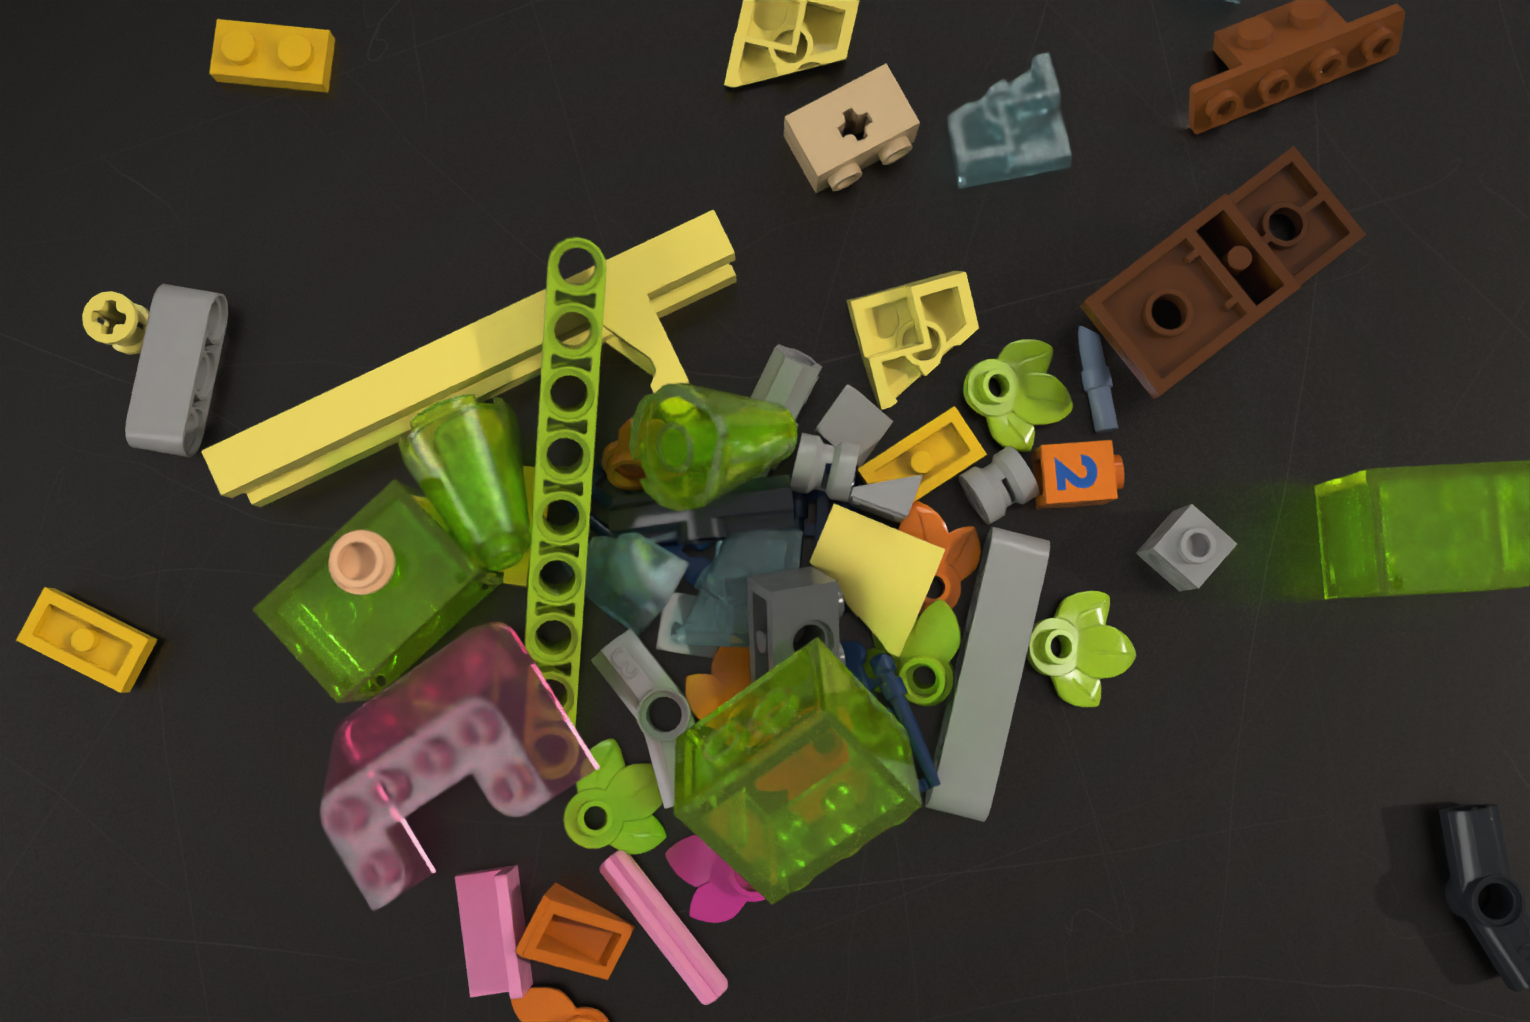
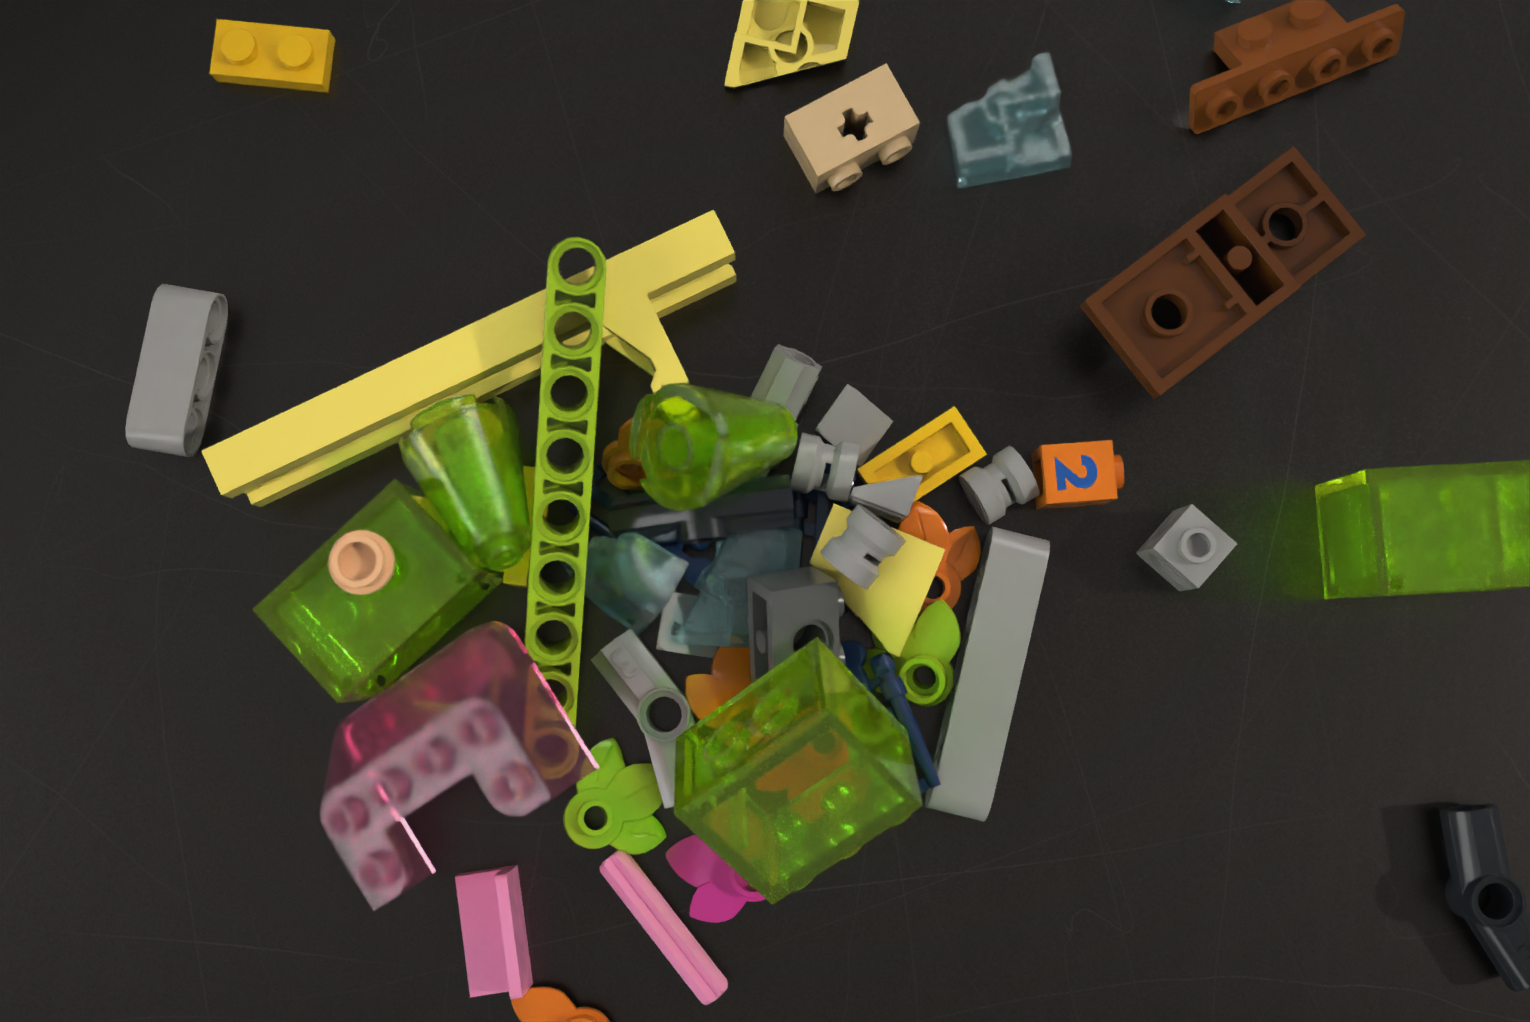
yellow plate [16,587,158,693] -> none
light yellow bush [82,291,149,355] -> none
orange slope [515,882,635,980] -> none
light yellow slope [846,271,979,410] -> none
lime plate [963,339,1073,453] -> none
lime plate [1026,591,1136,707] -> none
sand blue piece [1078,325,1118,433] -> none
none -> light grey wheel [820,504,906,590]

